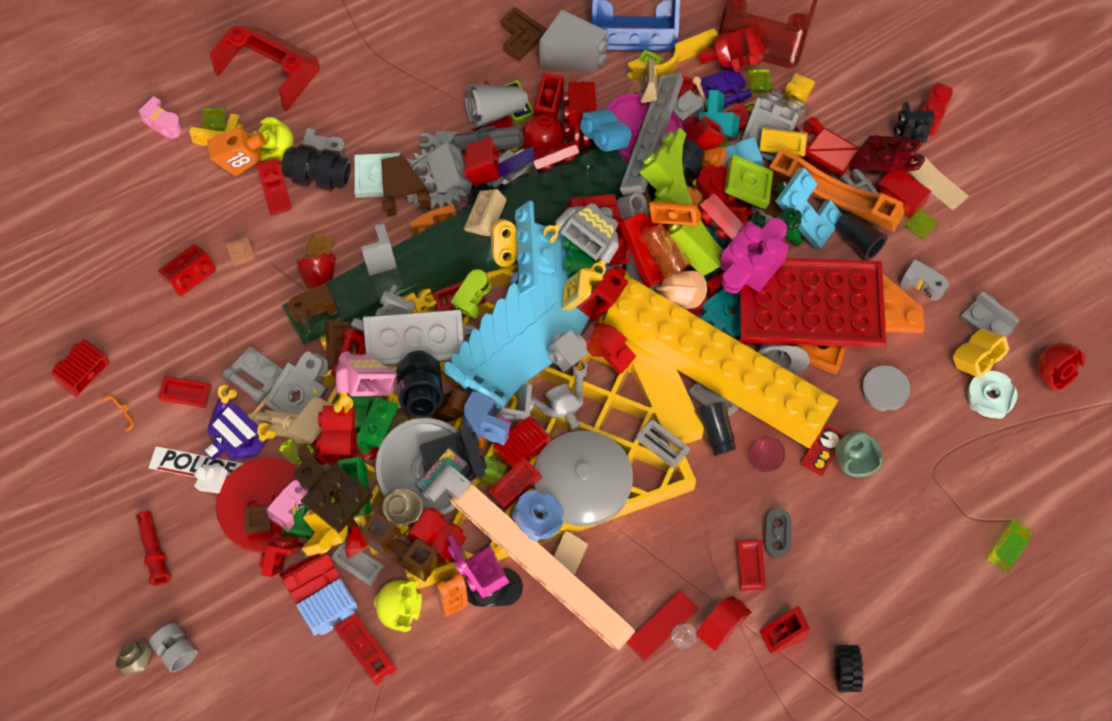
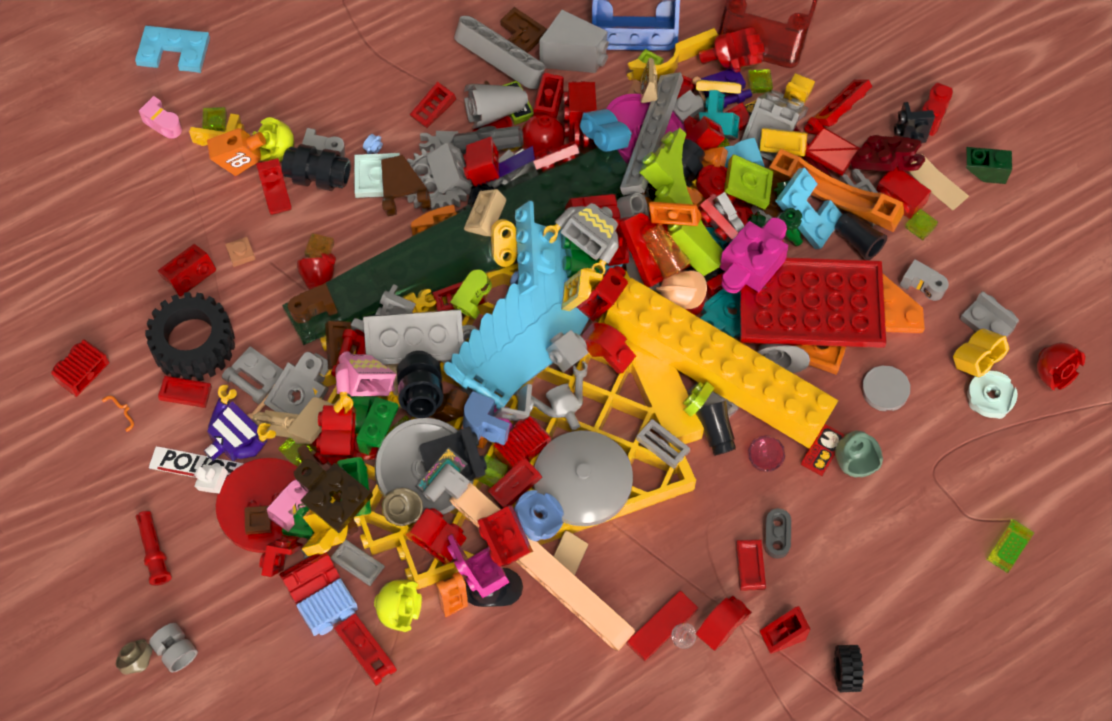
red windscreen [209,26,320,111] -> none
red slope [344,526,368,558] -> none
reddish brown arch [360,511,440,582] -> none
light grey panel [361,223,397,275] -> none
none -> medium azure plate [135,26,210,73]
none -> black tyre [145,292,235,381]
none -> light blue plate [363,134,383,154]
none -> red slope [409,81,456,128]
none -> light grey beam [454,16,545,89]
none -> red bracket [477,505,534,567]
none -> lime plate [683,381,714,417]
none -> yellow tile [696,80,741,93]
none -> light grey plate [713,192,744,232]
none -> red plate [814,79,873,127]
none -> dark green slope [966,147,1012,184]

